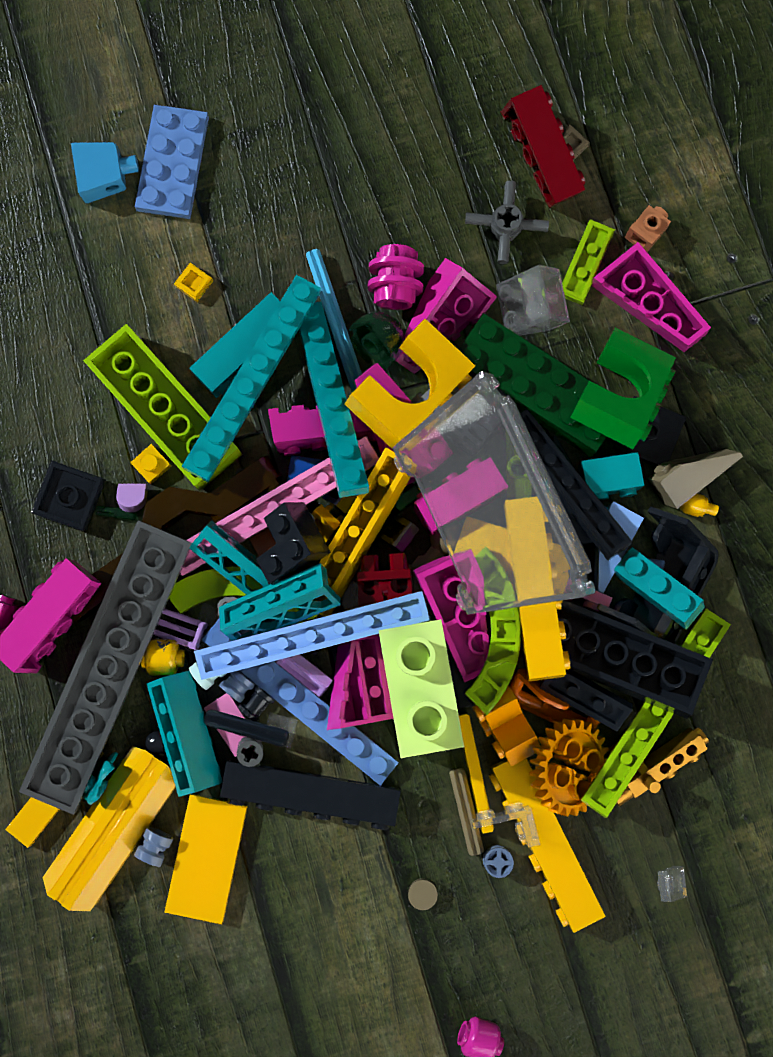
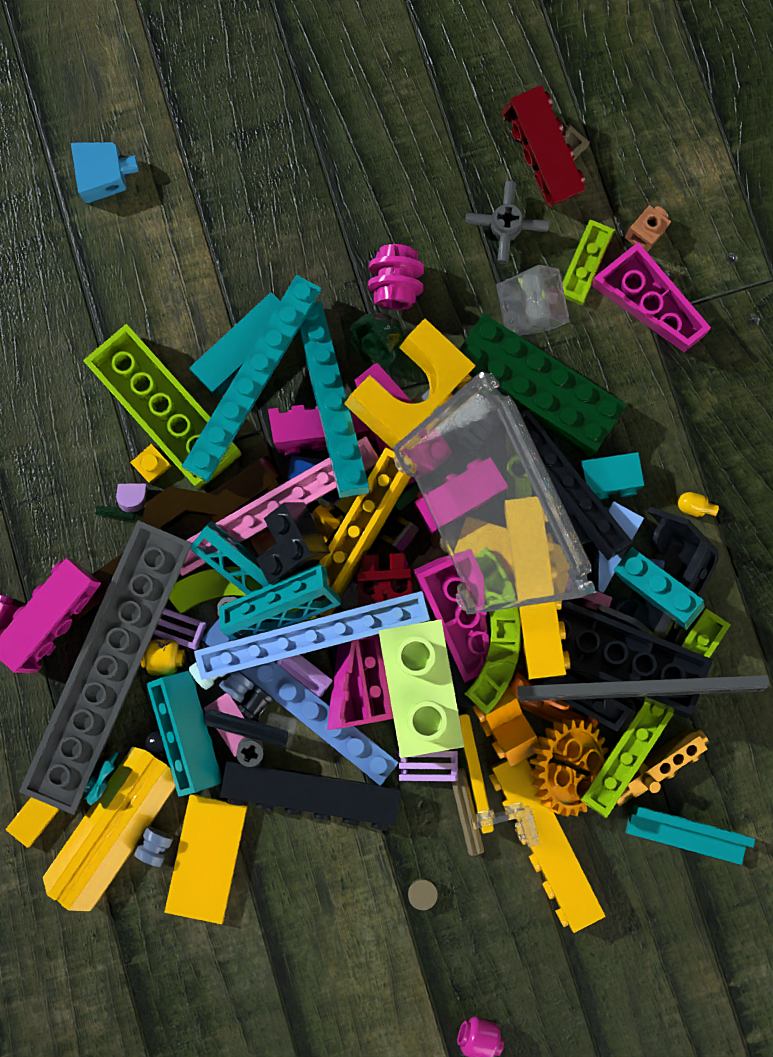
black plate [31,460,106,532] -> none
medium blue plate [135,105,209,219] -> none
yellow tile [174,263,213,302] -> none
medium azure axle [306,249,362,392] -> none
dark pink wedge [394,258,497,374] -> none
sand blue wheel [483,845,514,878] -> none
green arch [570,327,676,449] -> none
black plate [612,396,686,467] -> none
dark tan slope [647,449,743,509] -> none
clear plate [657,866,687,902] -> none
none -> lavender tile [399,751,458,781]
none -> dark grey tile [517,675,769,702]
none -> teal fence [625,804,755,865]

